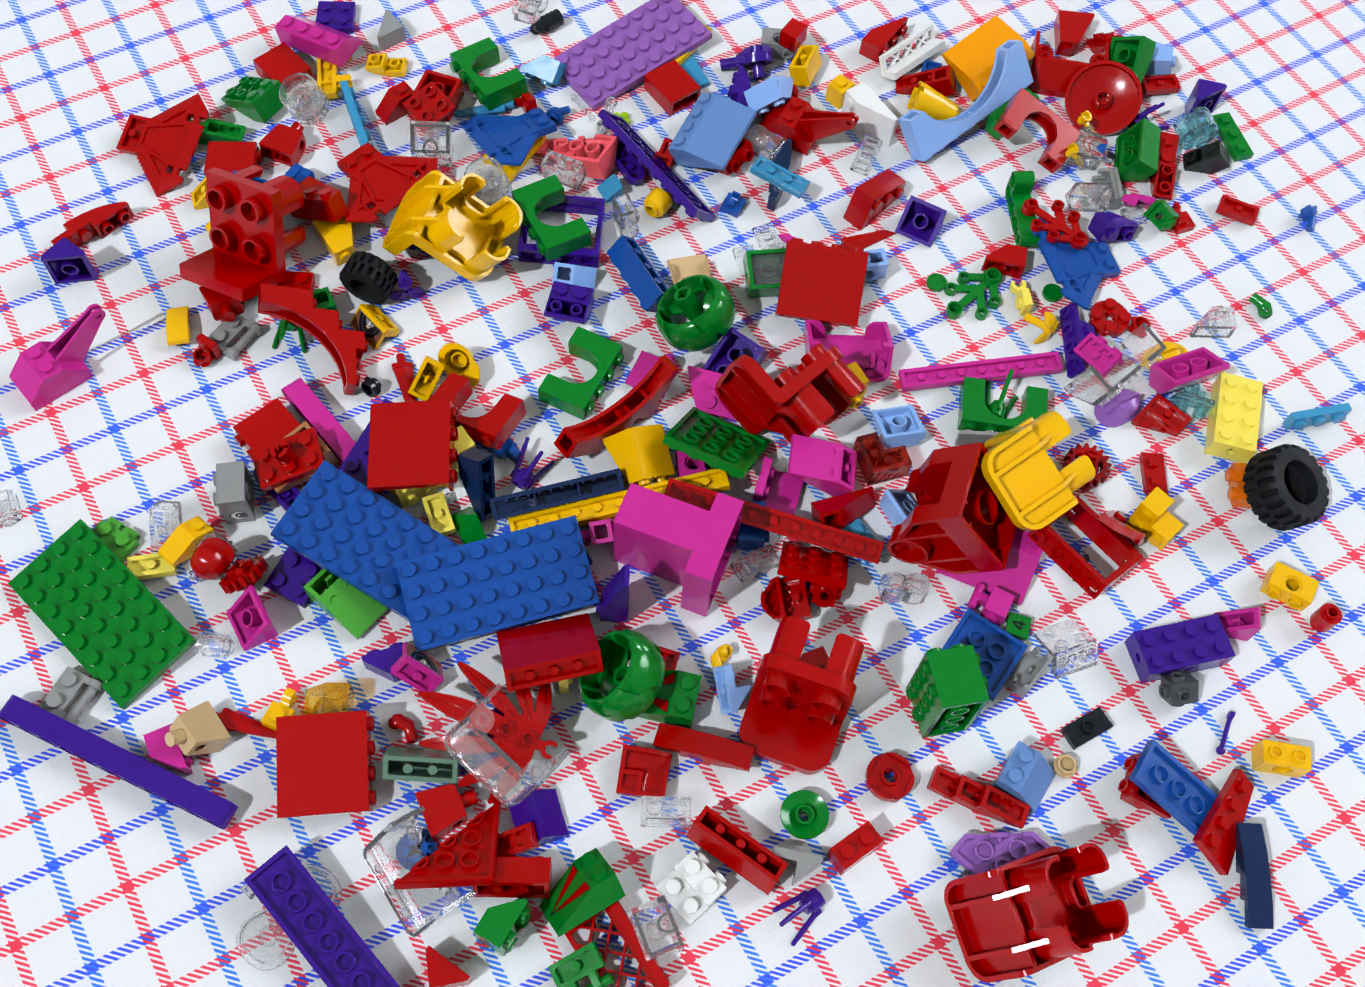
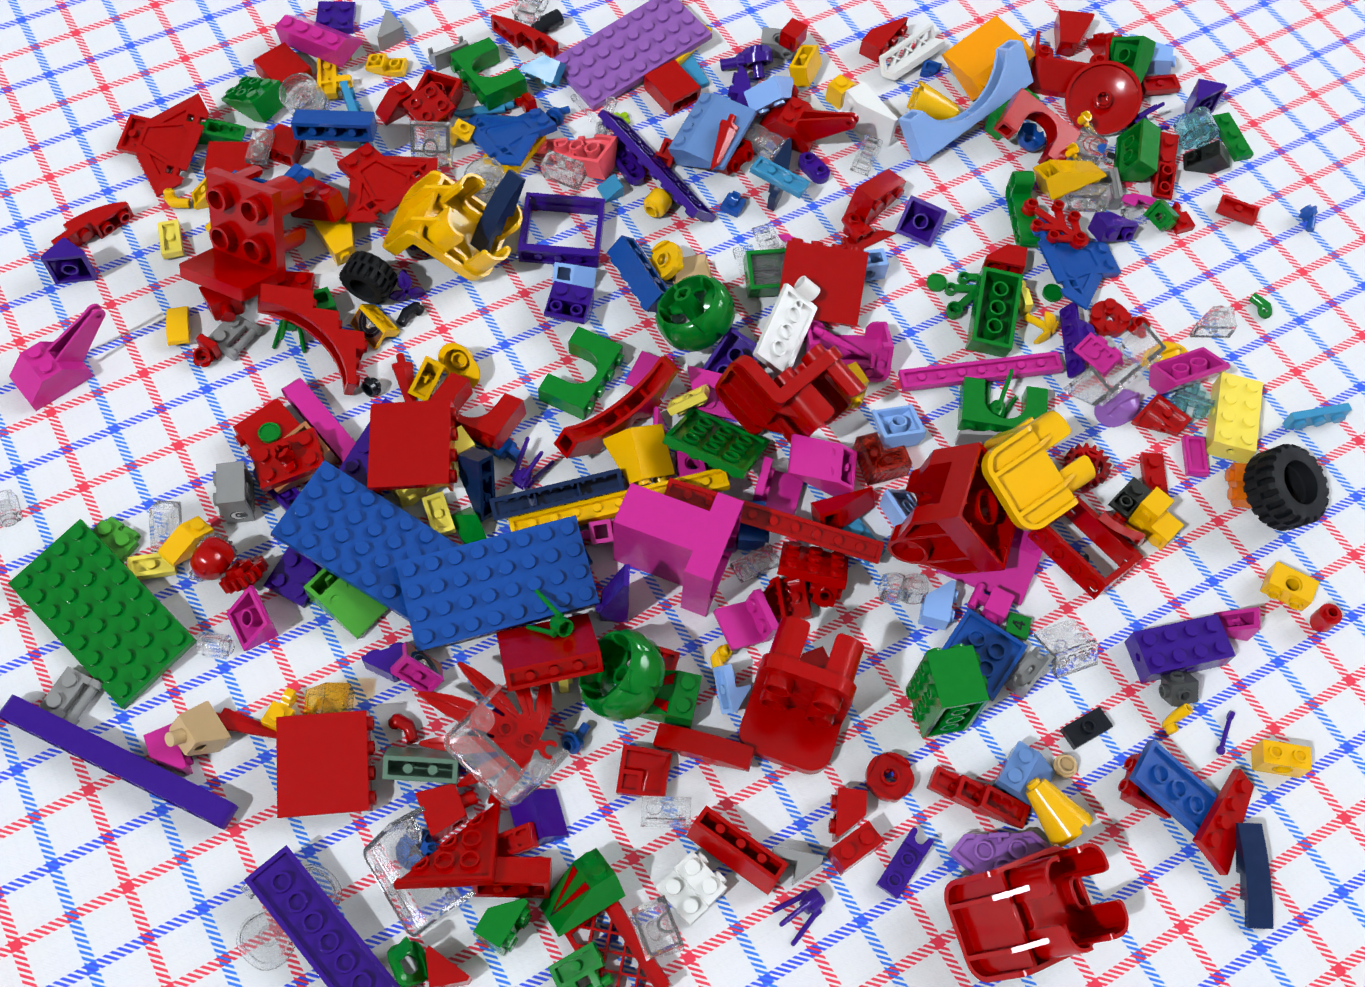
green arch [512,175,591,262] -> none
clear brick [612,193,639,238] -> none
green dish [780,790,829,840] -> none
red slope [895,65,956,96] -> none
none -> light yellow plate [157,219,184,259]
none -> yellow arm [163,188,191,208]
none -> clear plate [245,128,275,165]
none -> green piece [258,422,281,444]
none -> blue brick [291,109,377,142]
none -> green piece [387,936,428,987]
none -> black arm [396,302,425,327]
none -> light grey hinge [428,36,469,71]
none -> yellow bracket [446,118,475,148]
none -> dark blue slope [470,169,526,253]
none -> red slope [491,14,559,58]
none -> green plant [526,589,574,638]
none -> blue plate [561,722,591,754]
none -> yellow plate [648,240,684,282]
none -> dark pink slope [653,406,668,435]
none -> light yellow plate [667,384,710,416]
none -> red bar [710,114,739,170]
none -> dark pink bracket [713,589,779,651]
none -> white hinge [752,276,820,375]
none -> dark purple plate [798,152,830,184]
none -> dark pink bar [812,325,870,360]
none -> red slope [828,787,867,842]
none -> red plate [841,212,874,243]
none -> dark purple plate [876,827,934,900]
none -> light blue slope [918,580,958,630]
none -> green brick [965,266,1023,358]
none -> blue hair [1017,122,1046,152]
none -> yellow cone [1025,777,1093,847]
none -> yellow slope [1032,159,1106,200]
none -> pearl dark grey slope [1108,477,1152,519]
none -> yellow arm [1162,703,1193,735]
none -> dark pink tile [1181,435,1209,477]

